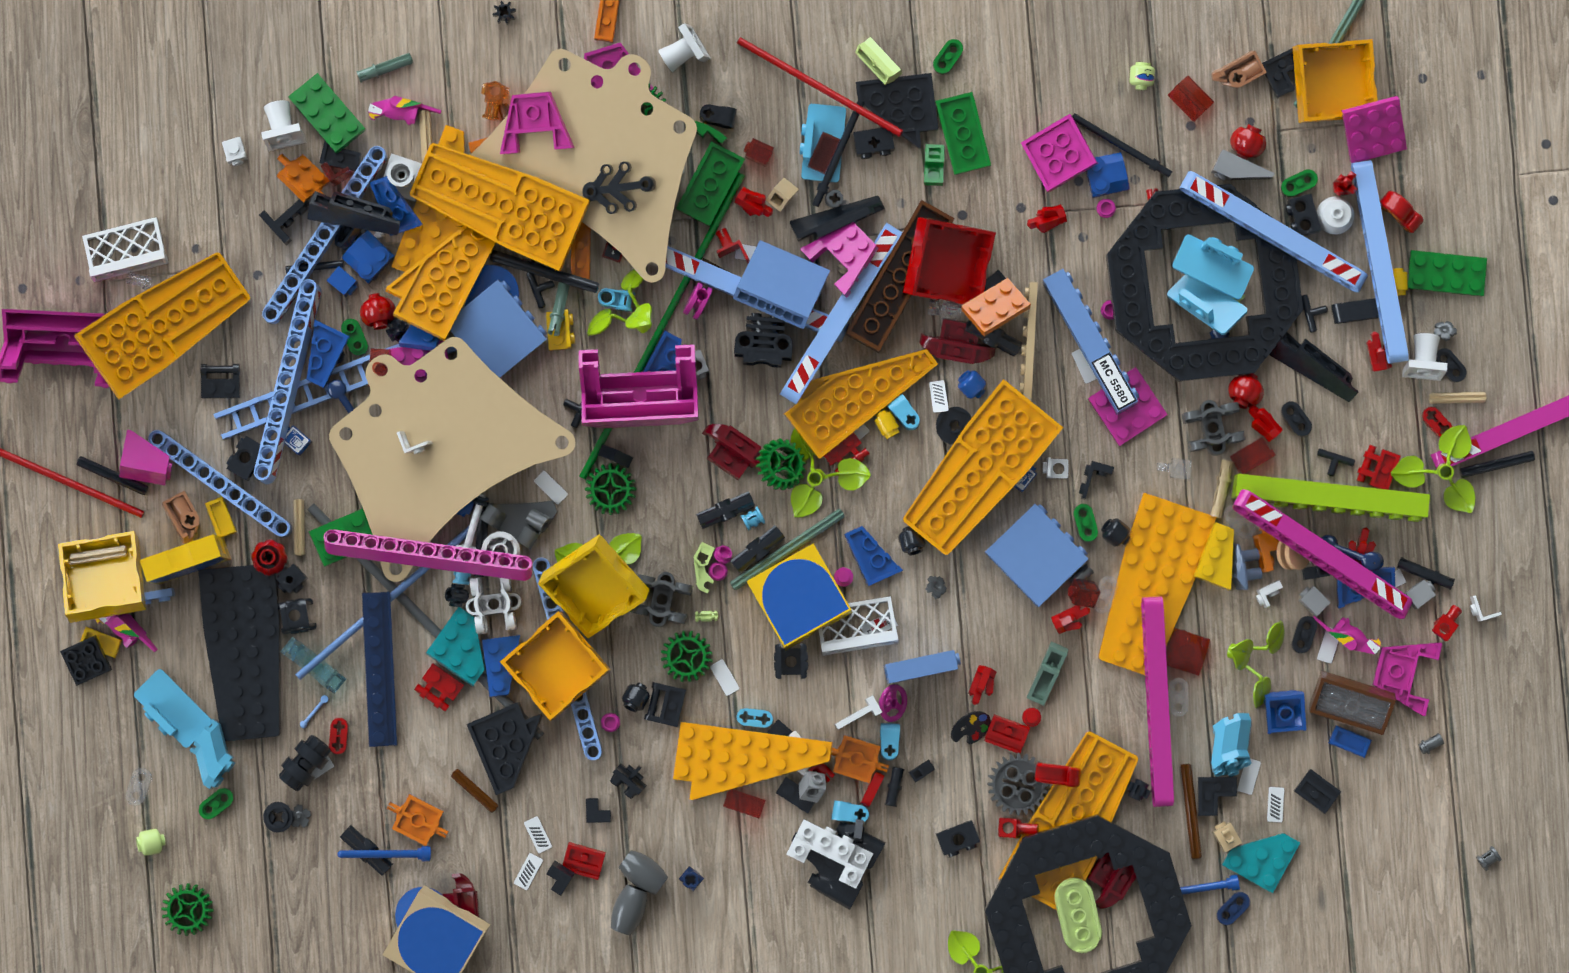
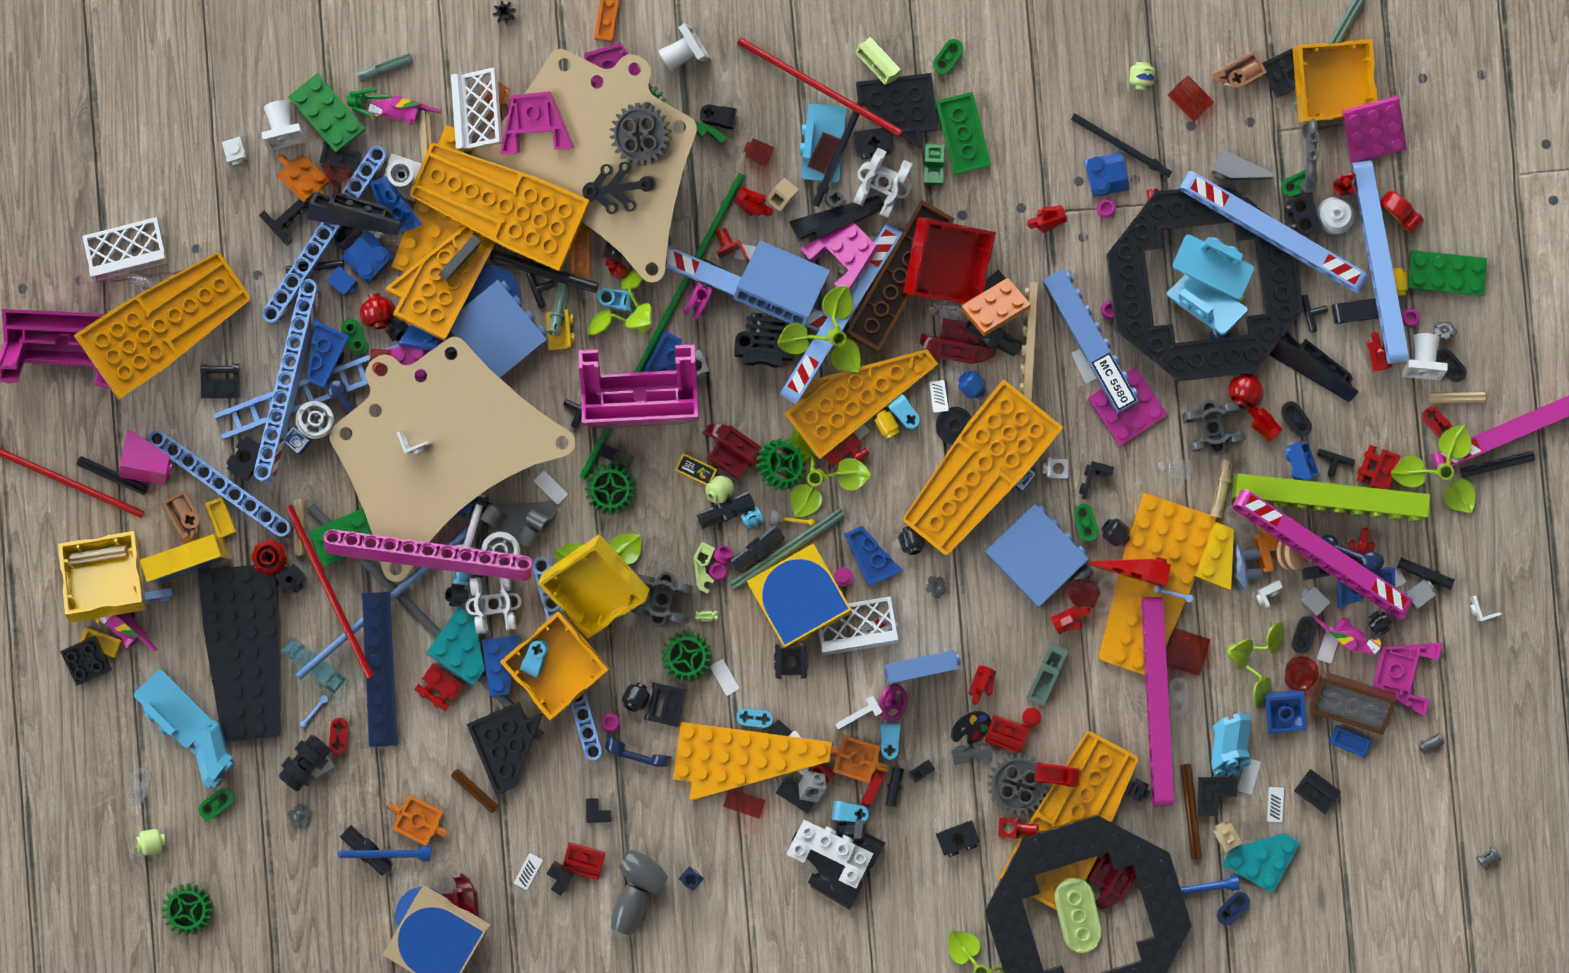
black gear [263,802,294,833] -> none
black piece [278,598,317,634] -> none
white sticker [524,816,552,853] -> none
black hips [610,763,647,799] -> none
green plate [676,141,745,227] -> none
dark pink plate [1021,114,1098,193] -> none
red plant [1230,124,1266,160] -> none
clear red panel [1230,437,1276,474] -> none
red bracket [1432,605,1462,642] -> none
none -> red piece [285,505,374,680]
none -> white cone [296,401,334,439]
none -> green plant [347,88,392,118]
none -> dark grey beam [438,235,482,282]
none -> white fence [451,68,502,152]
none -> medium azure piece [520,639,549,678]
none -> red cylinder [605,259,628,279]
none -> dark blue piece [605,735,672,767]
none -> dark grey gear [610,103,672,166]
none -> tile [675,453,717,485]
none -> yellowish green head [705,476,734,503]
none -> hinge [769,510,816,526]
none -> lime plant [777,285,861,372]
none -> white piece [853,148,913,218]
none -> dark grey piece [951,742,993,768]
none -> red wedge [1089,557,1171,587]
none -> light blue hinge [1154,586,1193,602]
none -> blue slope [1284,440,1320,481]
none -> clear red hat [1285,656,1319,692]
none -> dark grey bar [1300,119,1320,194]
none -> black gear [1368,611,1392,635]
none -> dark pink plate [1401,309,1420,328]

